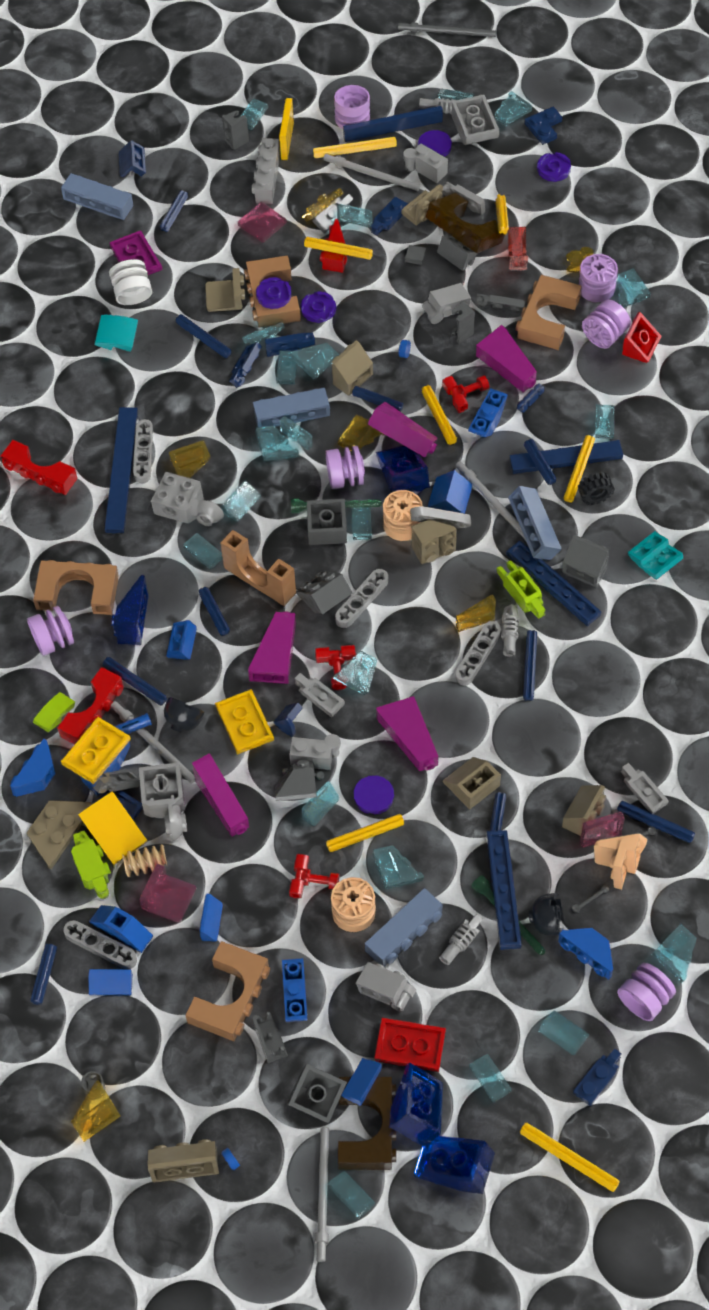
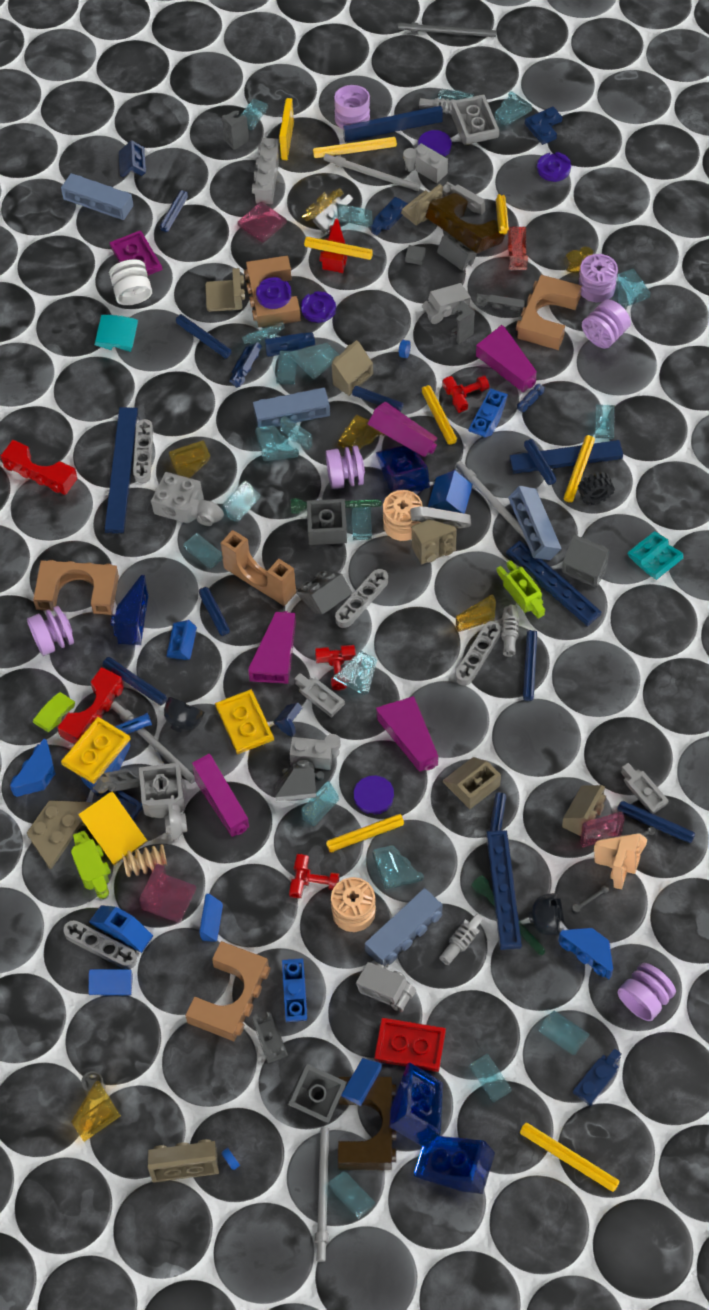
dark blue axle [30,944,57,1005] -> none
red slope [622,312,662,363] -> none
clear light blue wing [652,924,697,983] -> none

